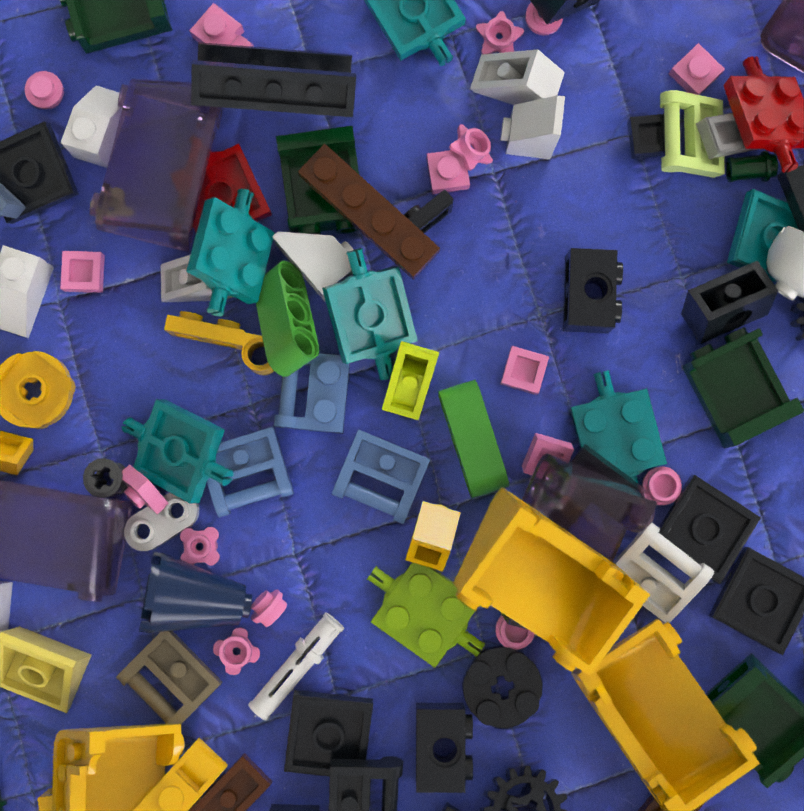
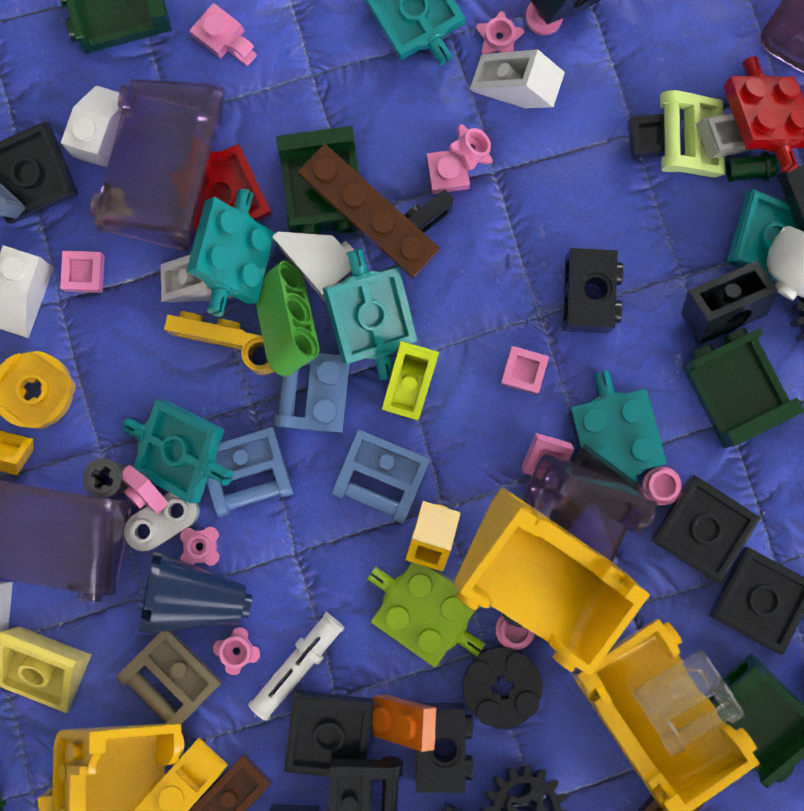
bright pink plate [25,71,64,110] -> none
black fence [191,42,356,117] -> none
bright pink plate [251,589,287,627] -> none
bright green beam [438,379,509,498] -> none
white slope [500,95,565,159] -> none
white plate [613,521,714,623] -> none
bright pink plate [669,43,725,95] -> none
none -> orange plate [371,694,436,752]
none -> clear plate [632,650,745,756]

